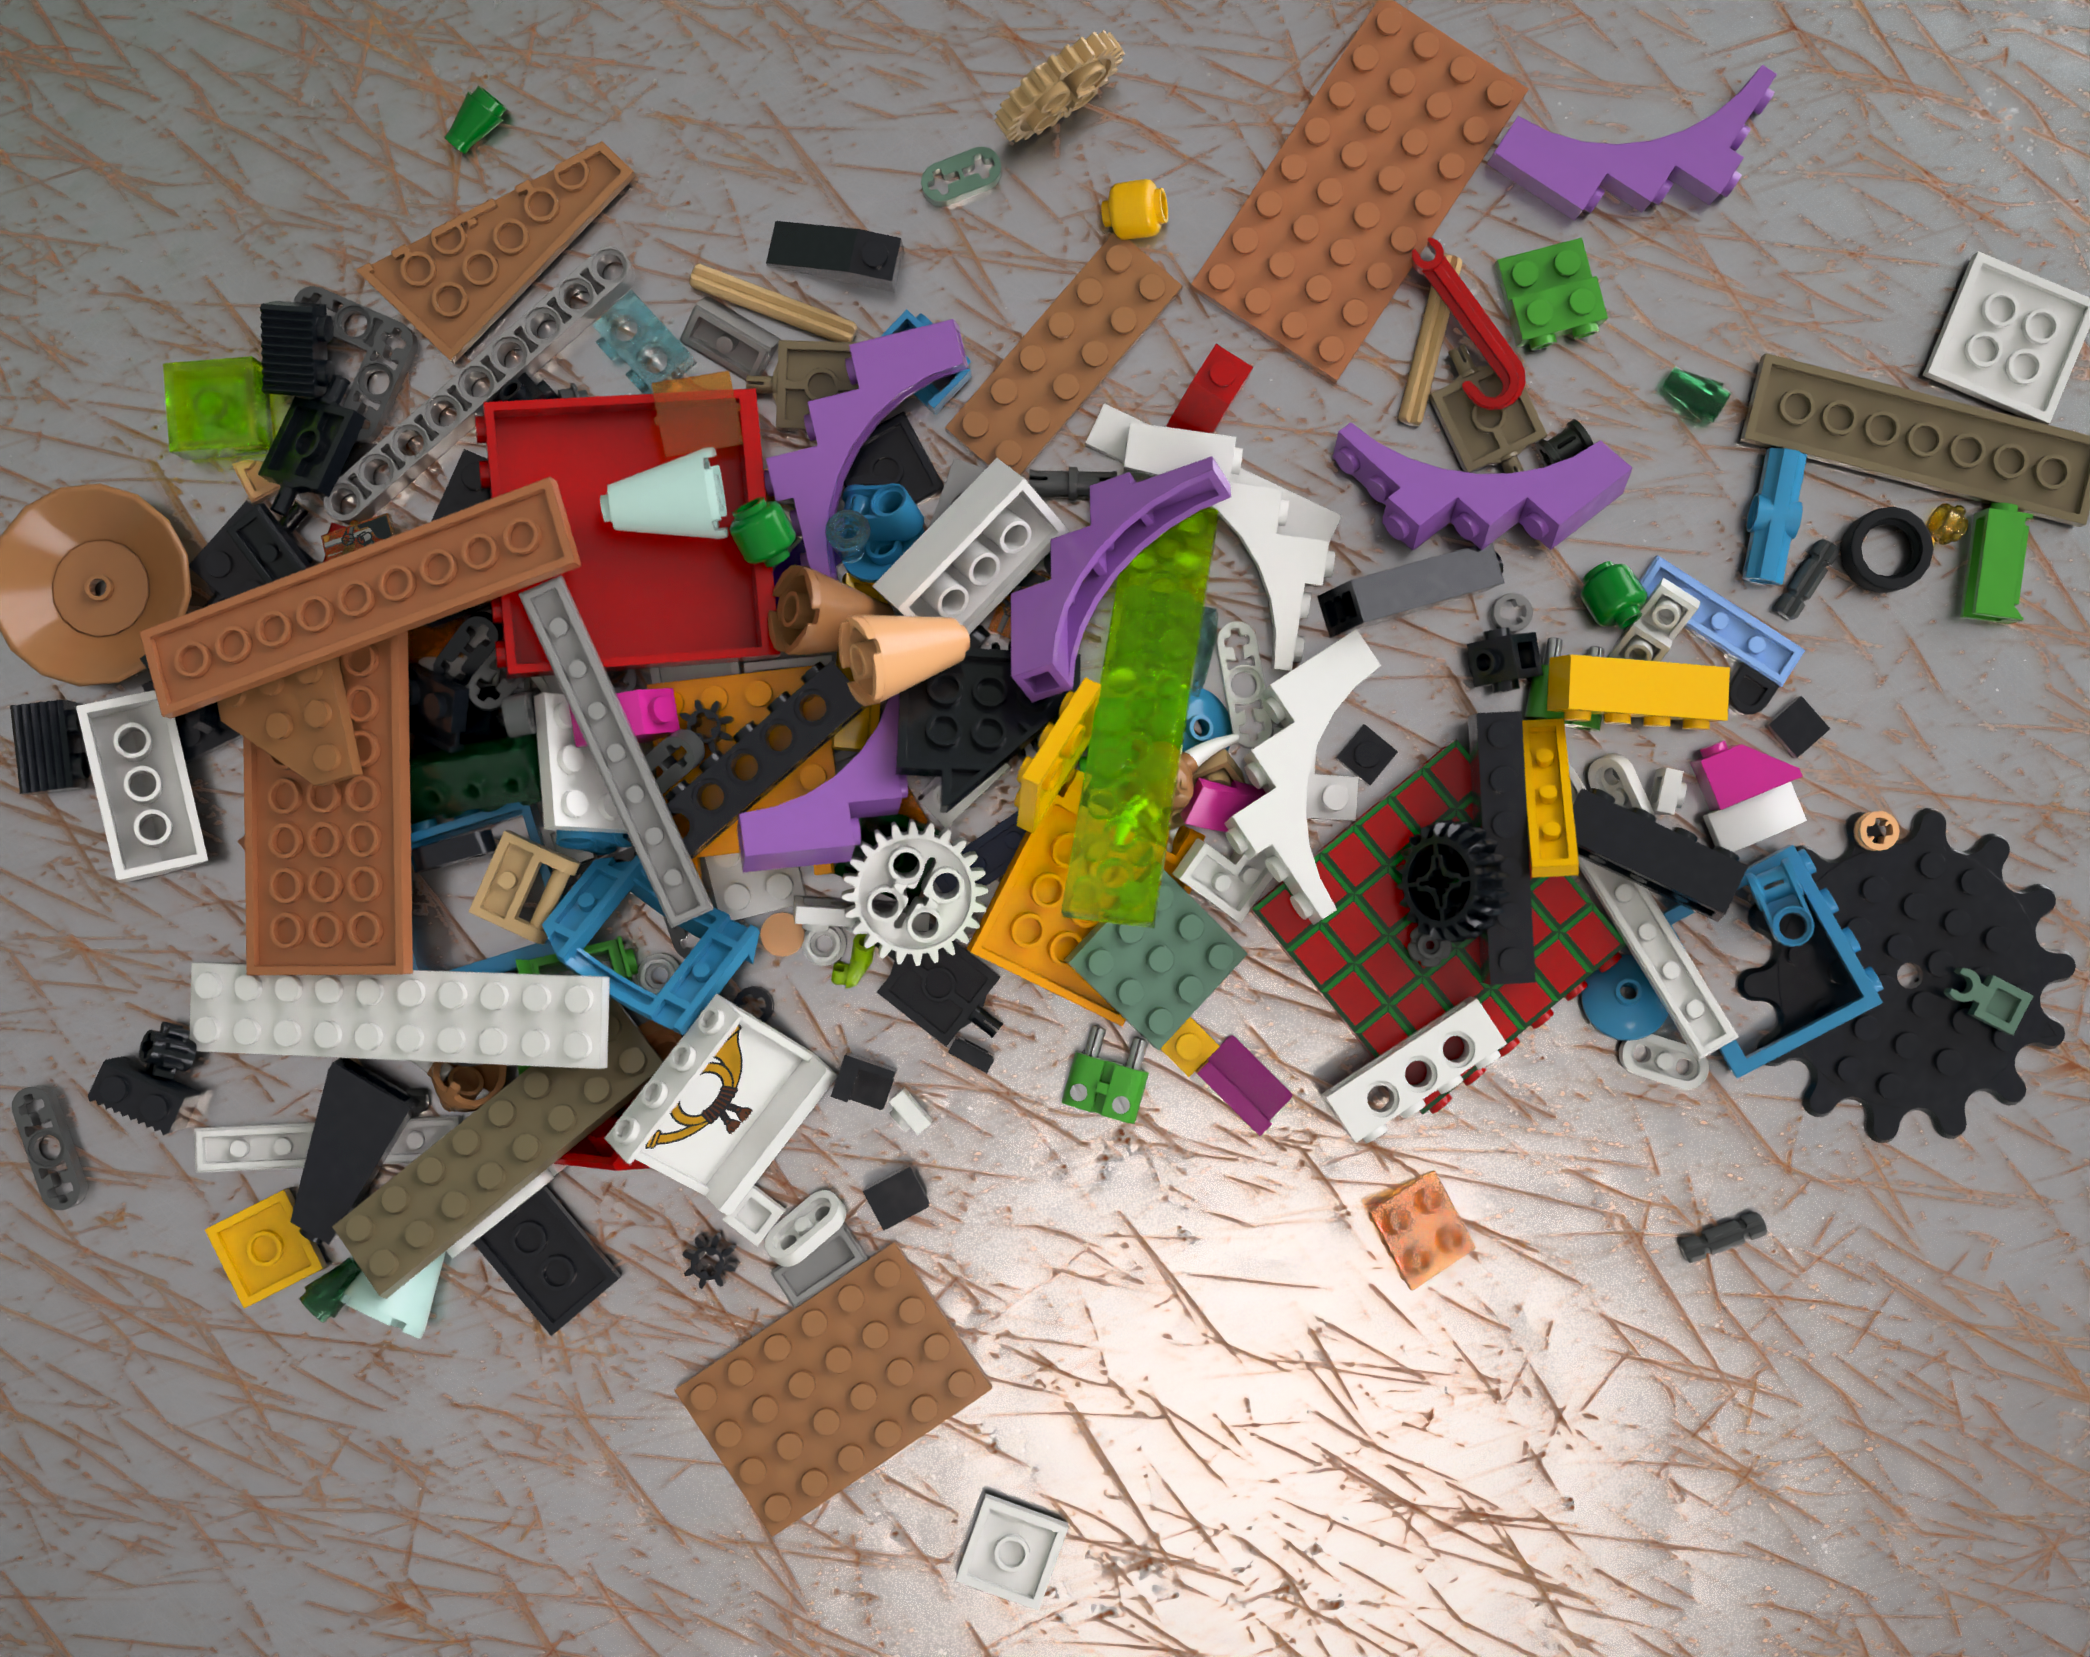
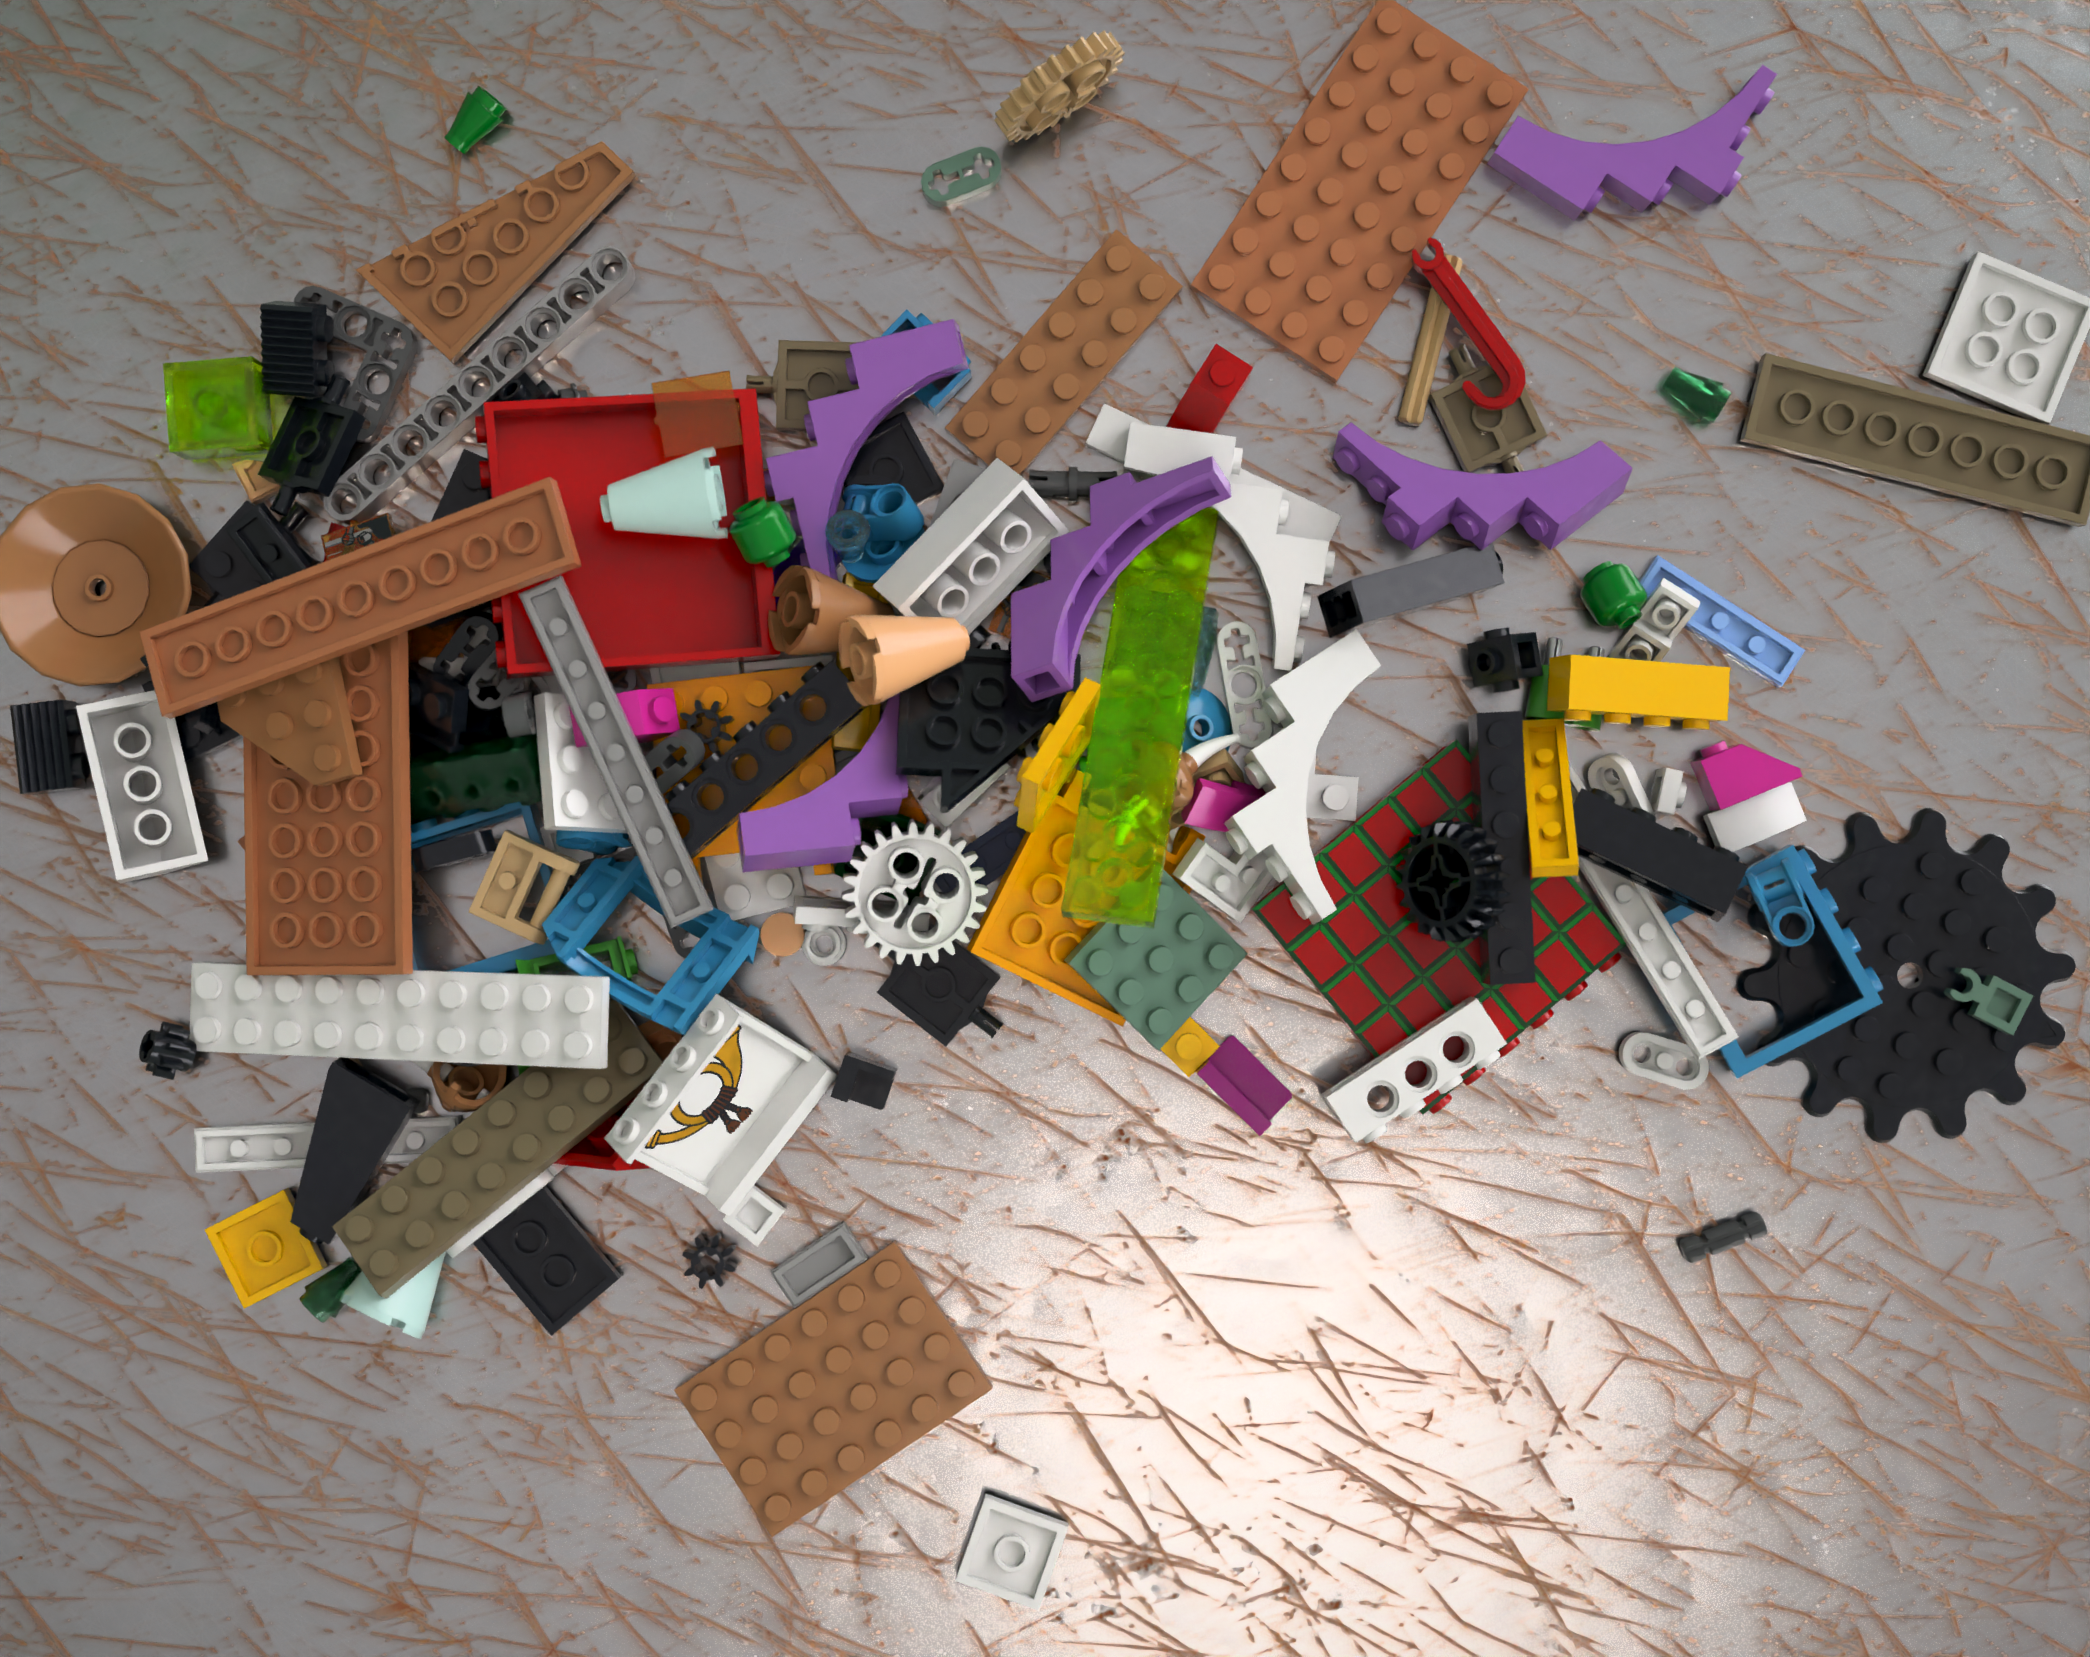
dark grey beam [12,1085,88,1210] -> none
black brick [88,1056,201,1135] -> none
clear light blue brick [592,290,697,394] -> none
white plate [637,953,680,995] -> none
light grey slope [679,296,781,380] -> none
tan axle [689,264,857,342] -> none
black bush [733,986,775,1023] -> none
white plate [765,1190,846,1267] -> none
black slope [766,221,904,293] -> none
lime arm [831,934,875,989] -> none
black panel [863,1162,930,1231] -> none
white plate [889,1087,933,1135] -> none
black tile [948,1035,995,1074] -> none
bright green piece [1061,1025,1149,1124] -> none
yellow head [1101,179,1168,240] -> none
black plate [1335,724,1398,786] -> none
clear orange hinge [1368,1170,1476,1291] -> none
dark grey plate [1408,926,1452,967] -> none
light grey bush [1490,593,1533,633] -> none
bright green plate [1494,238,1608,350] -> none
pearl dark grey bush [1536,419,1593,467] -> none
dark azure dish [1582,955,1668,1041] -> none
black tile [1728,662,1779,715] -> none
dark azure piece [1742,448,1807,586] -> none
black tile [1765,696,1831,758] -> none
dark grey axle [1775,539,1839,620] -> none
black tyre [1840,507,1934,593] -> none
light nougat bush [1853,811,1900,851] -> none
clear yellow plate [1927,503,1968,545] -> none
bright green window [1960,503,2033,624] -> none

